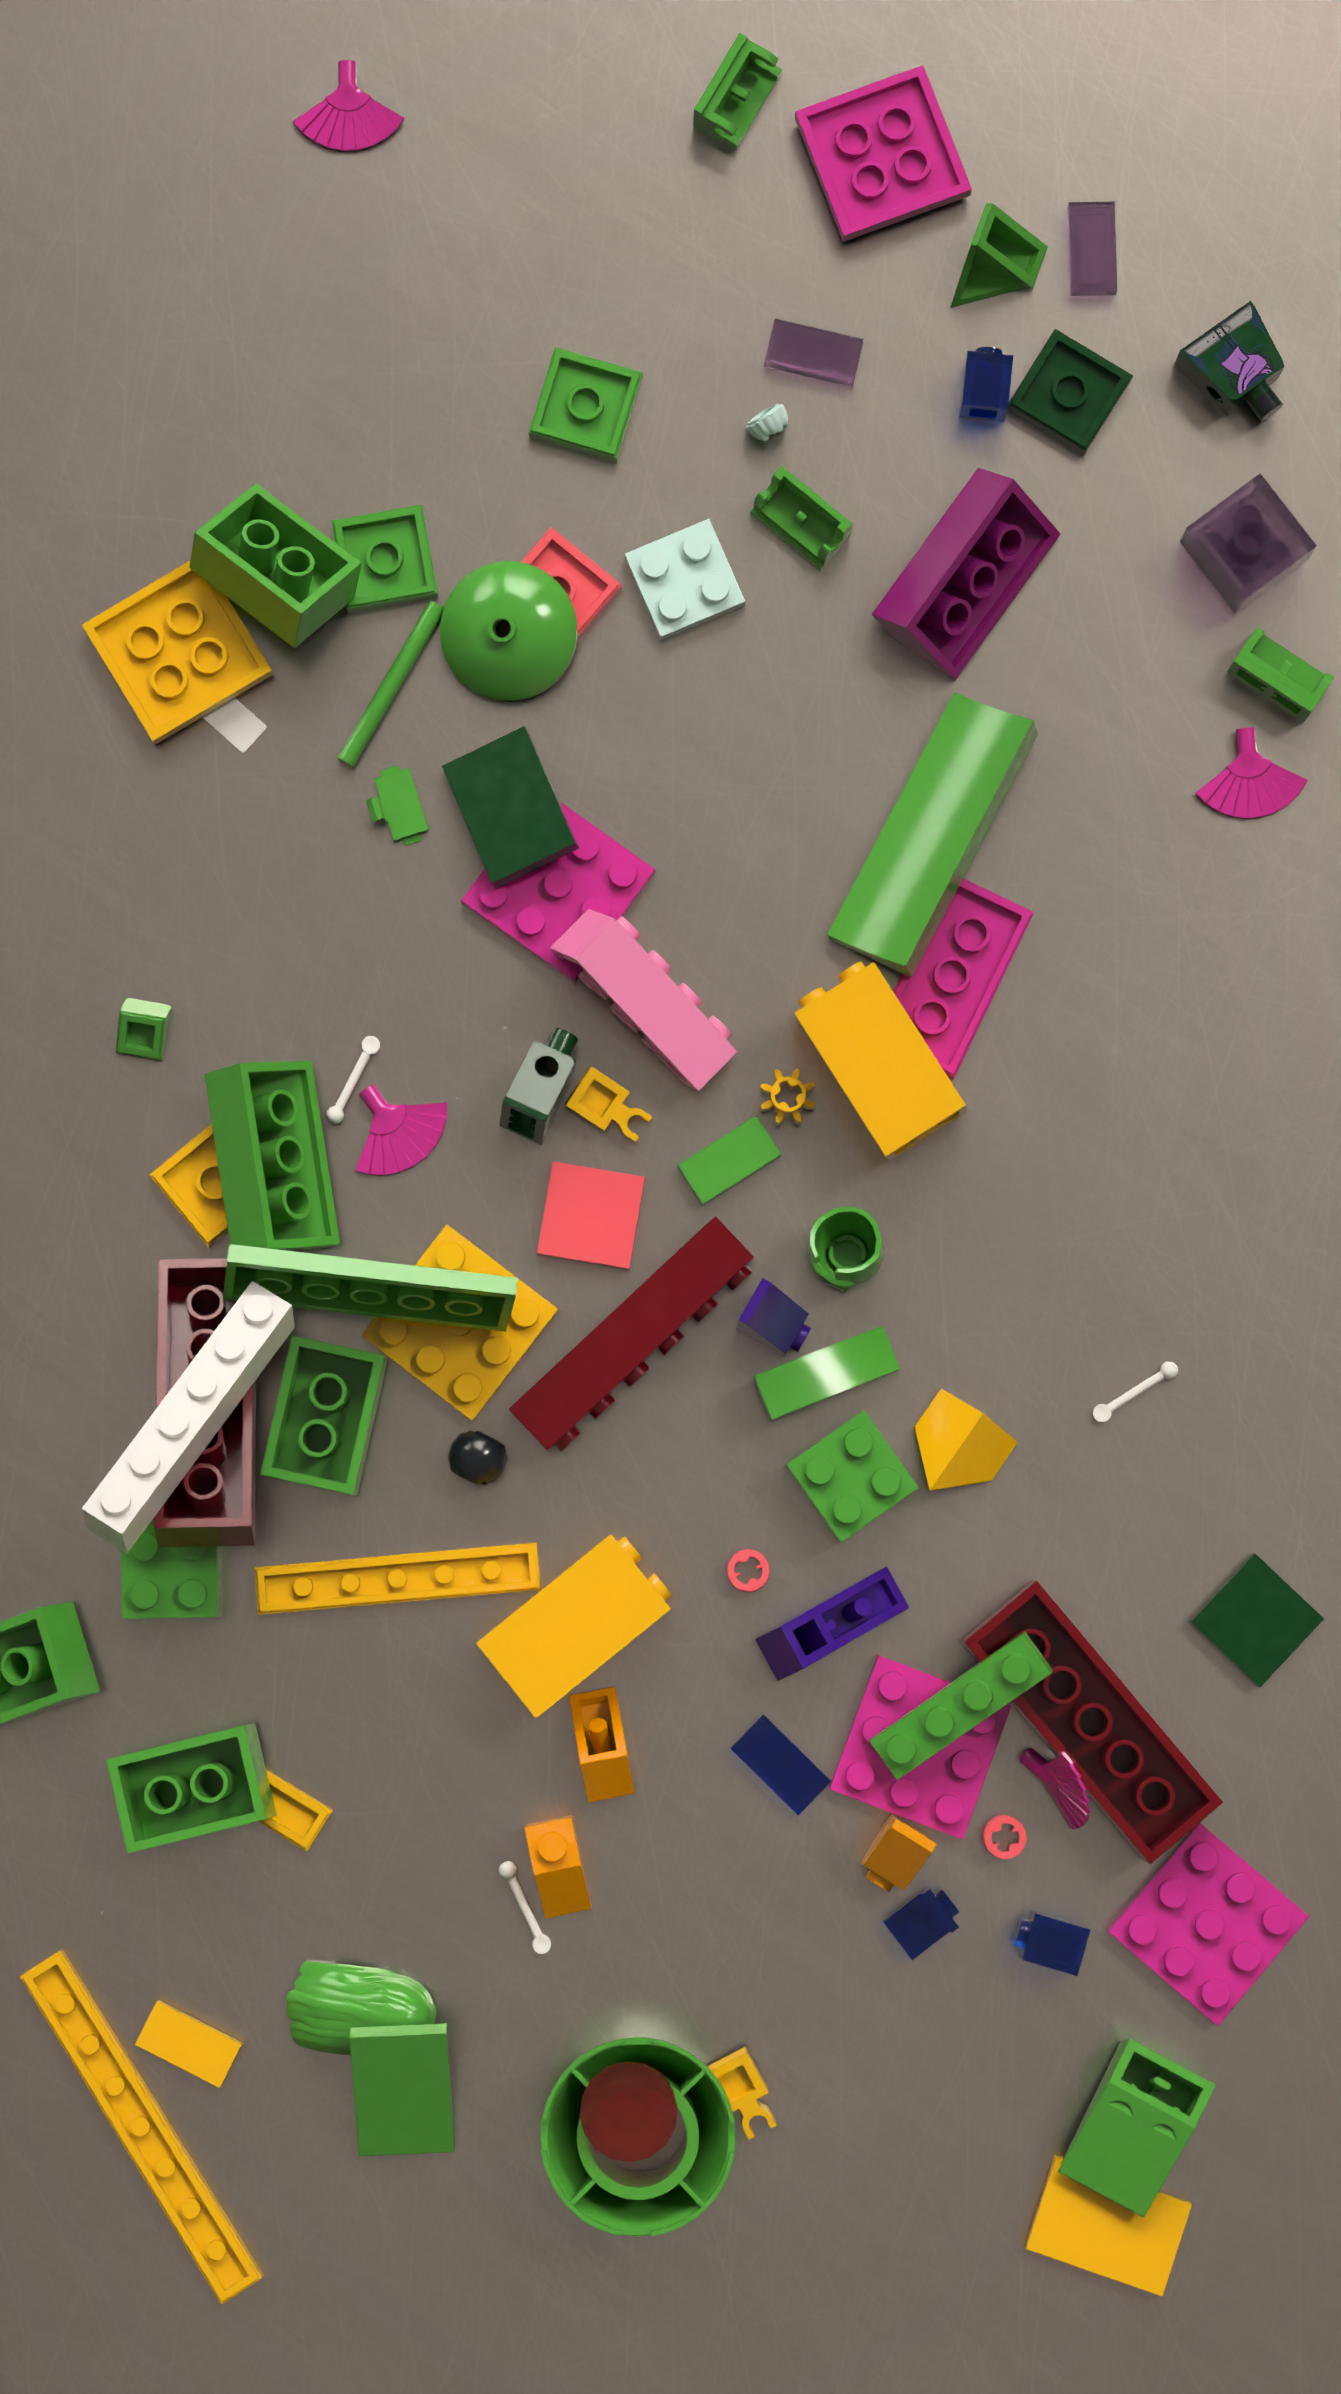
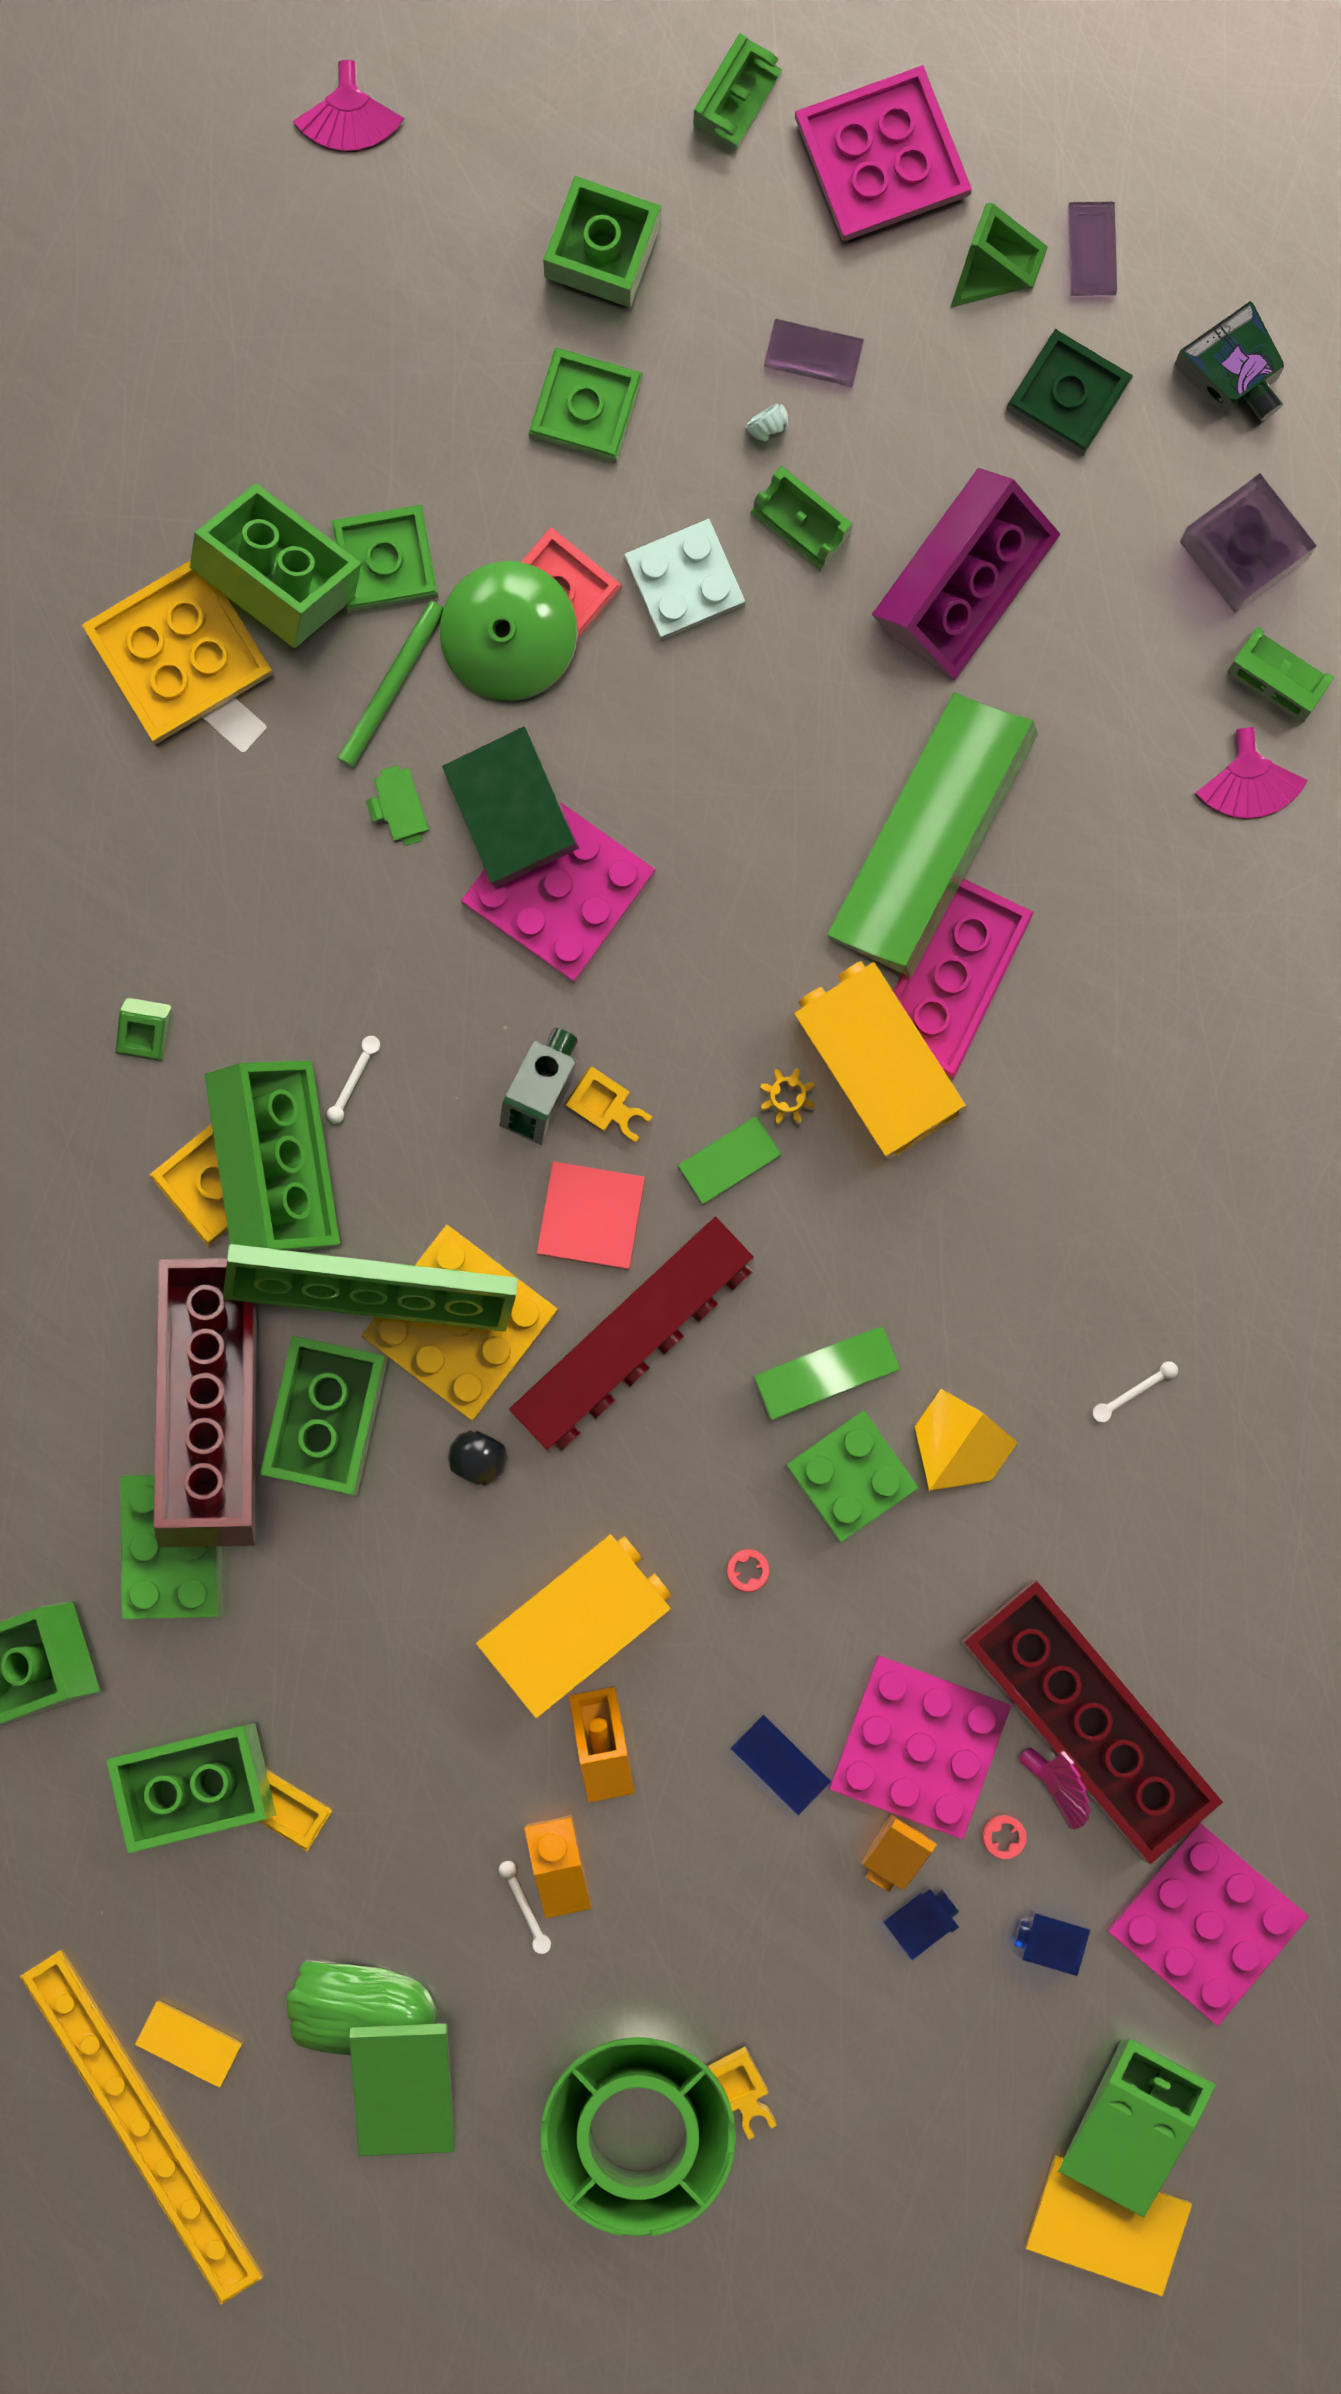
white brick [82,1281,295,1553] -> none
yellow tile [254,1543,541,1615] -> none
dark pink hand [355,1084,447,1175] -> none
bright pink wedge [550,909,738,1091] -> none
clear red tile [580,2061,678,2162] -> none
dark purple slope [736,1278,811,1357] -> none
dark purple slope [755,1566,909,1681] -> none
bright green helmet [809,1206,884,1293] -> none
bright green plate [869,1631,1053,1780] -> none
clear blue brick [959,347,1014,422] -> none
dark green tile [1189,1553,1324,1687] -> none
none -> bright green brick [543,175,661,308]

